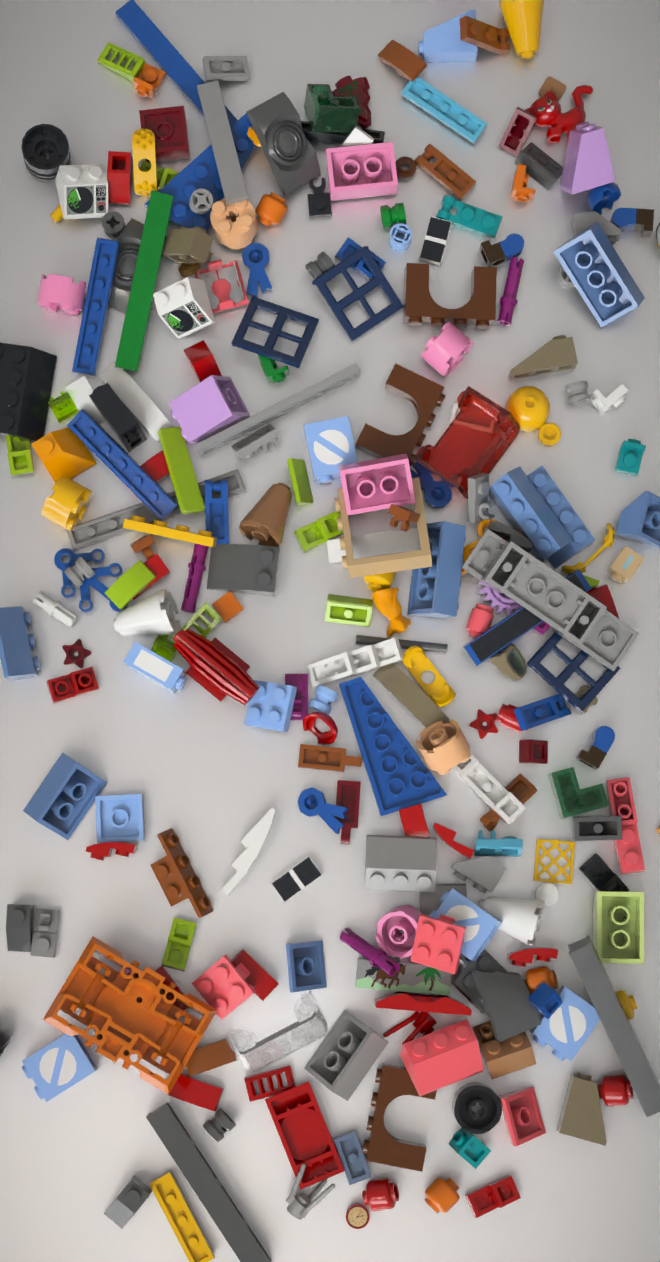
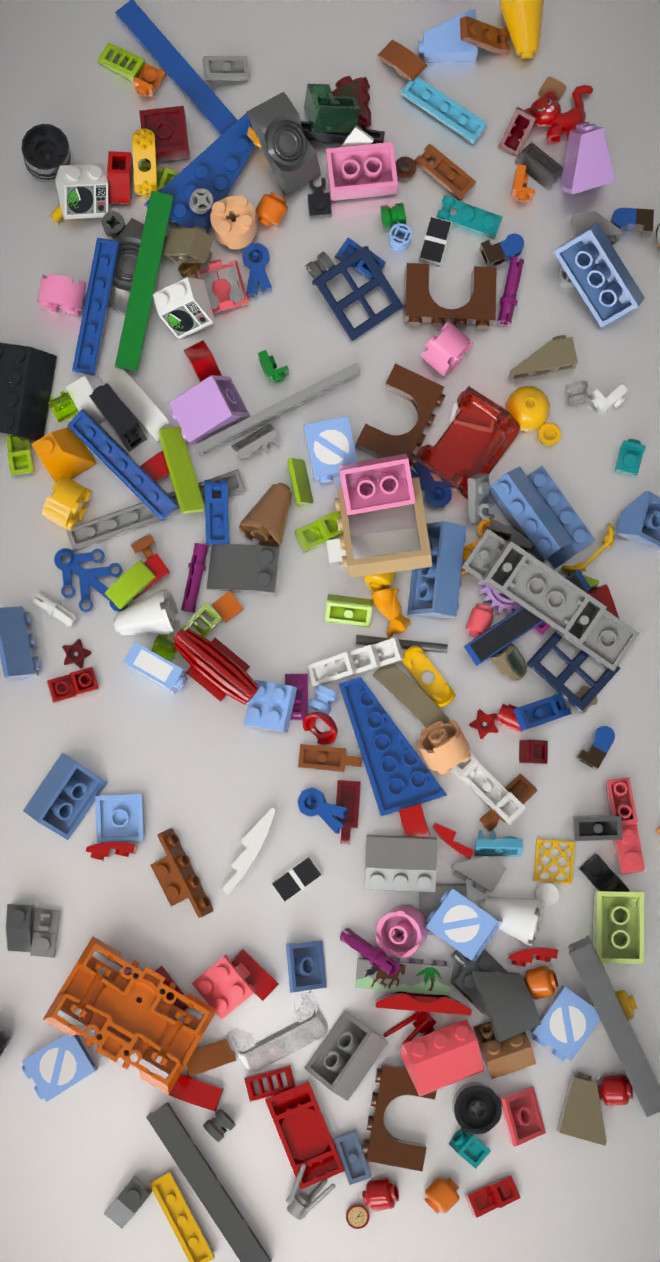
light grey wheel [63,556,95,588] -> none
yellow plate [123,515,217,547] -> none
lime slope [161,917,197,972] -> none
light grey tile [197,80,248,205] -> none
dark blue window [231,296,319,368] -> none
dark orange tile [388,504,420,532] -> none
coral piece [410,914,467,974] -> none
blue slope [528,983,563,1019] -> none
clear green brick [548,767,609,819] -> none
blue hair [587,182,621,215] -> none
tan brick [607,546,644,584] -> none

